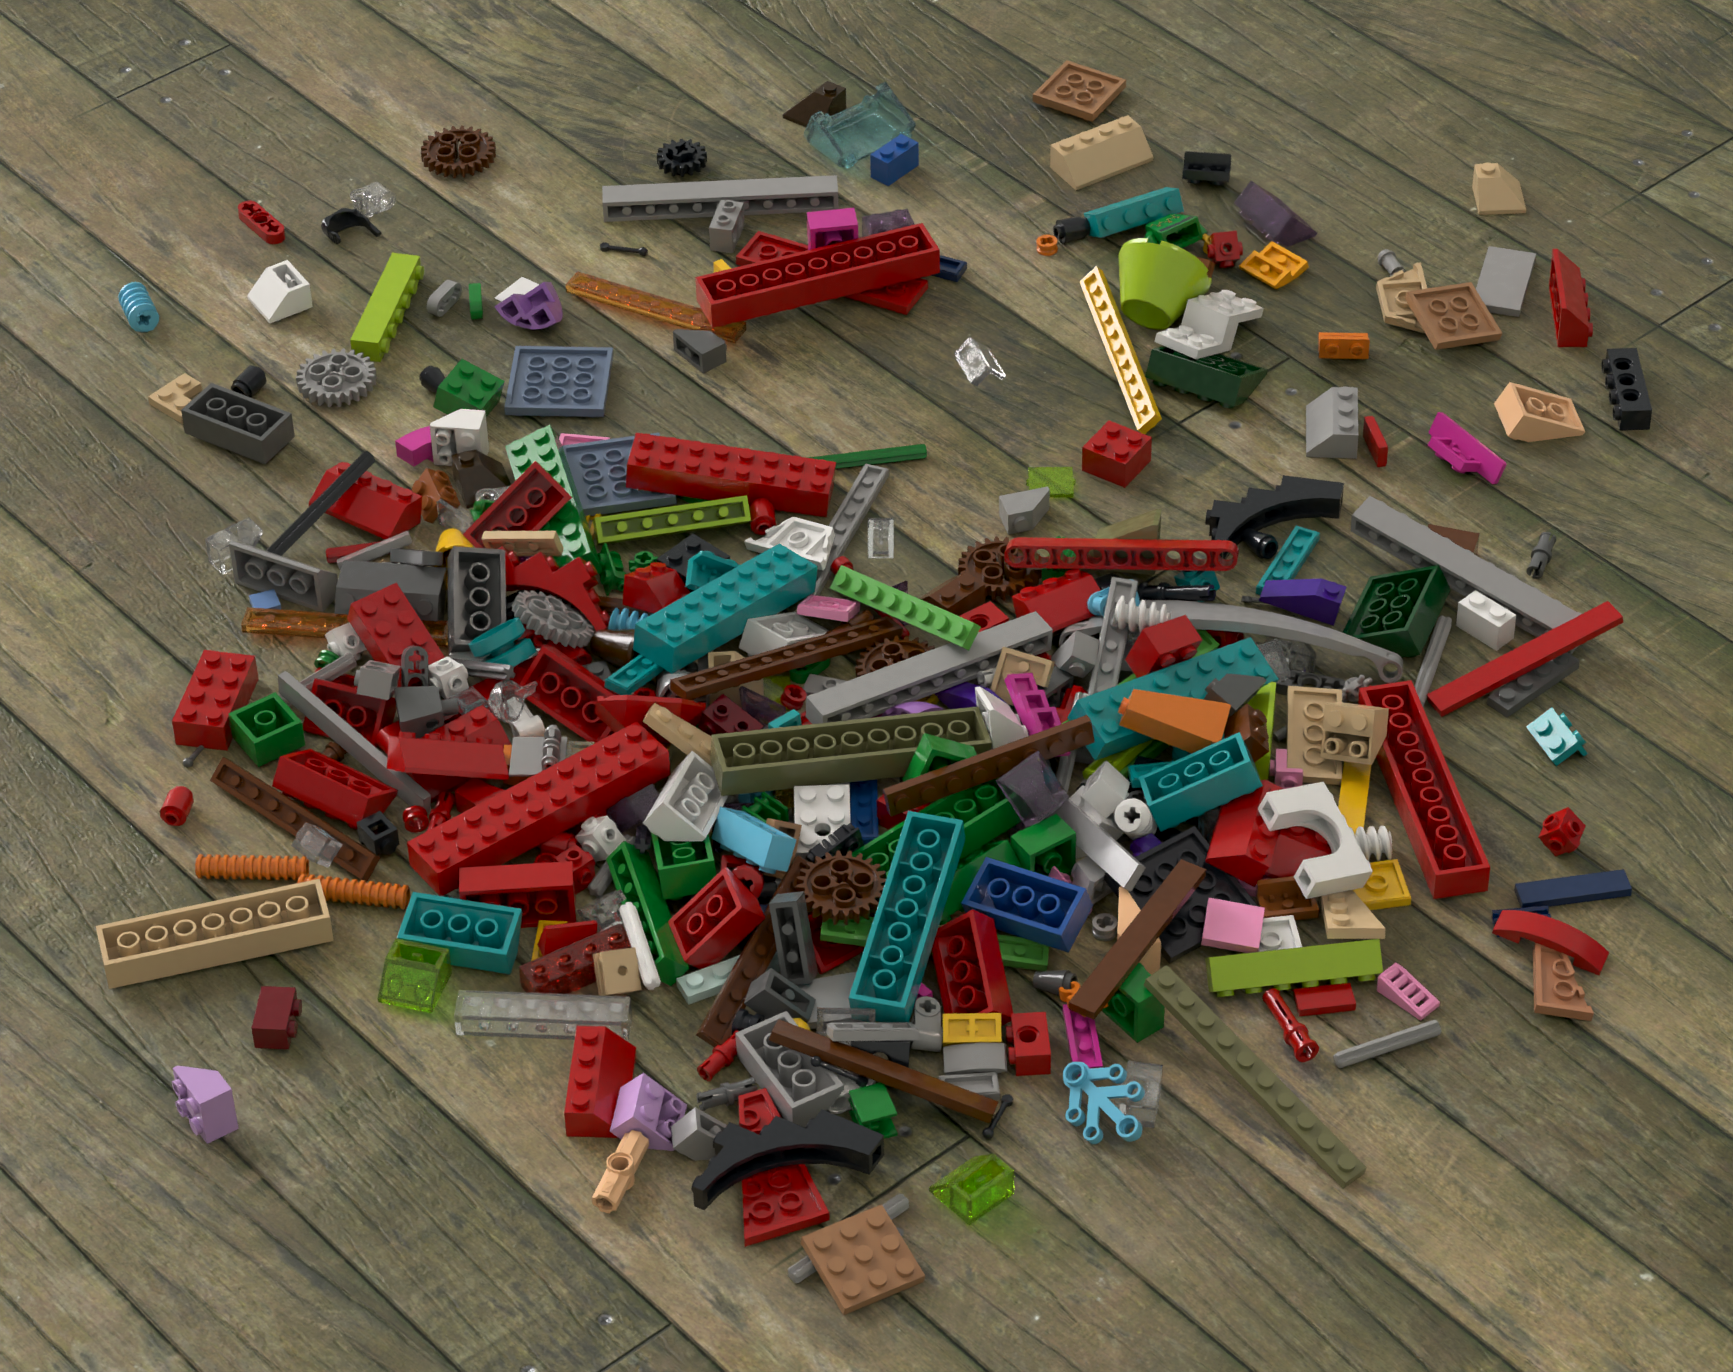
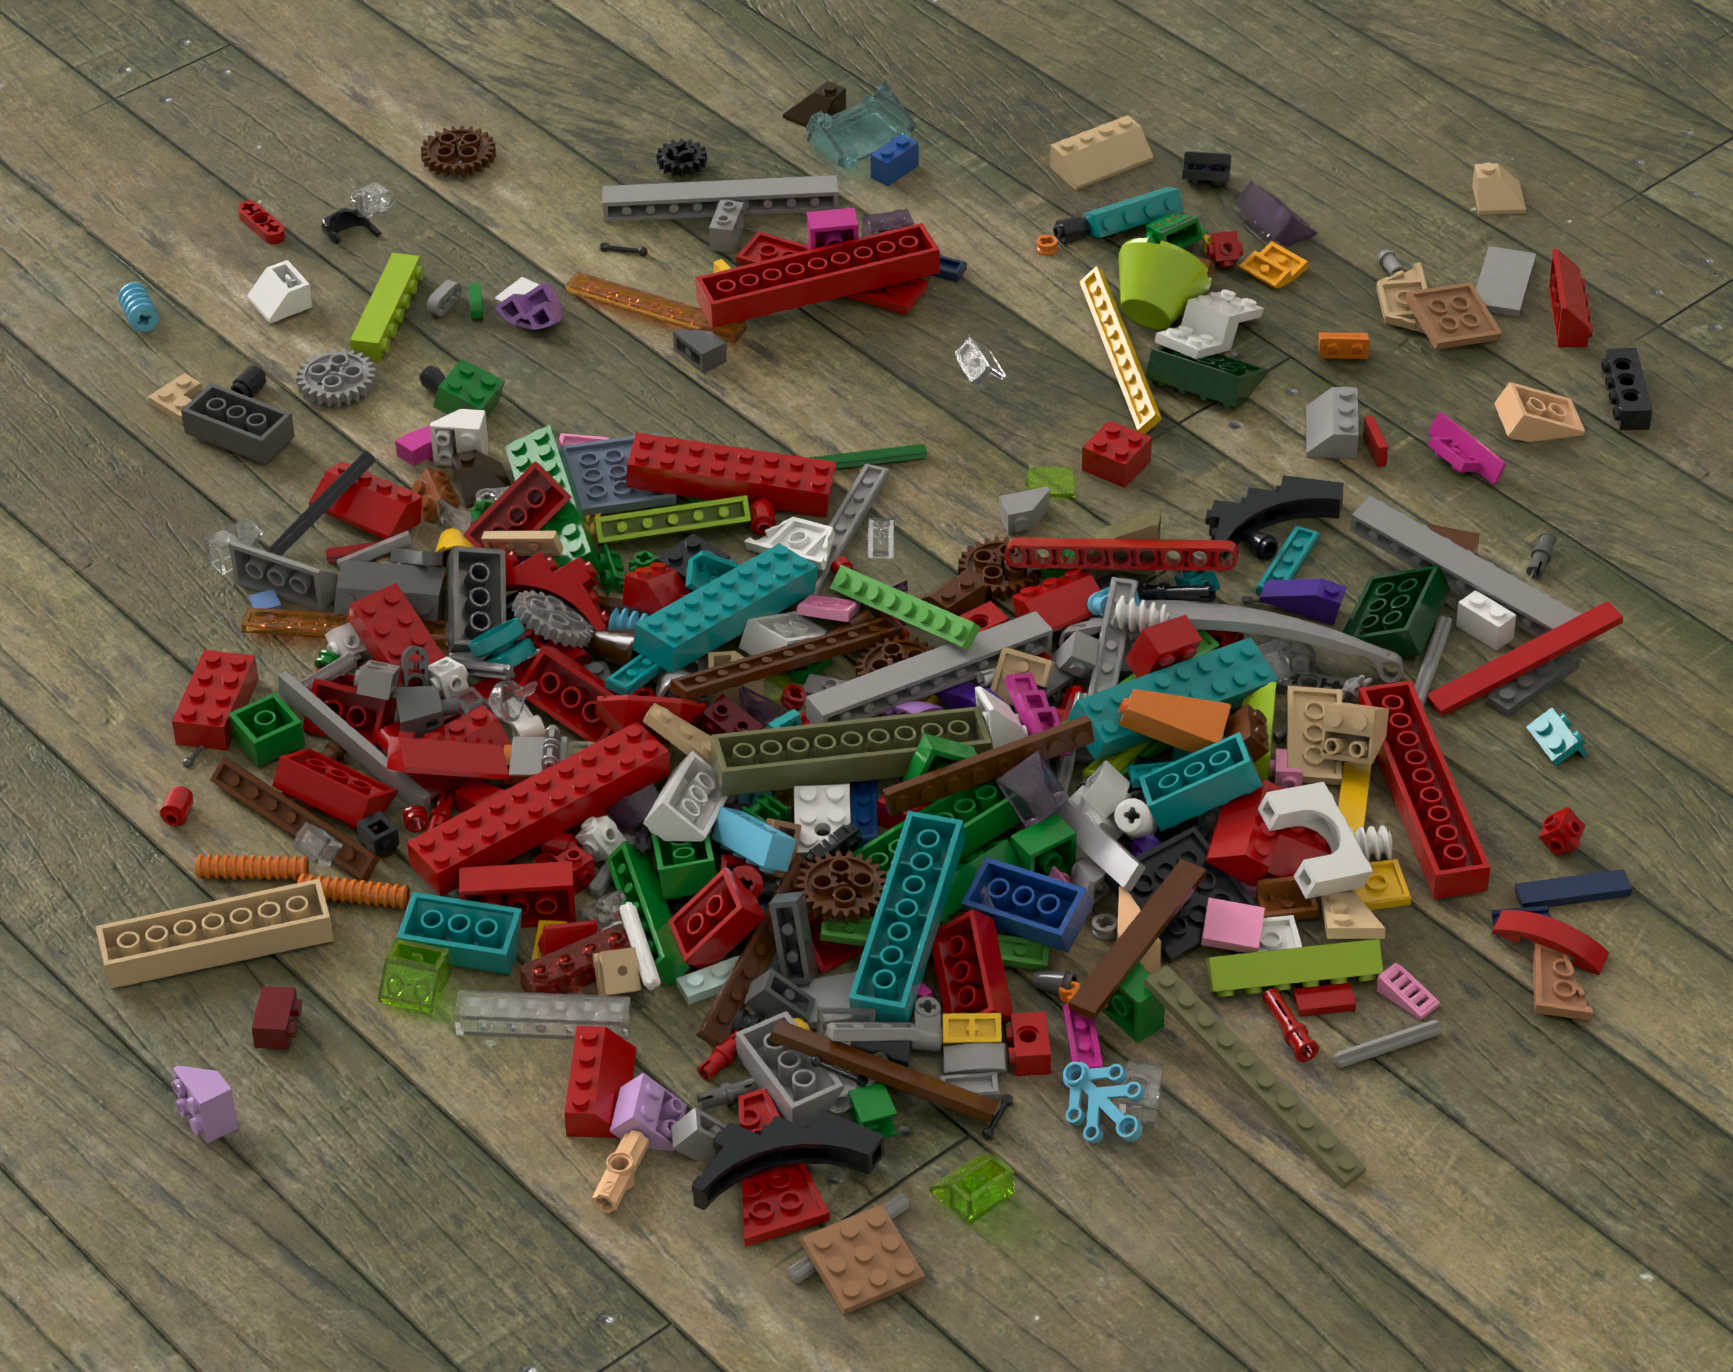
sand blue plate [504,346,613,417] -> none
medium nougat plate [1033,60,1126,122] -> none
dark grey slope [1203,673,1267,719] -> none

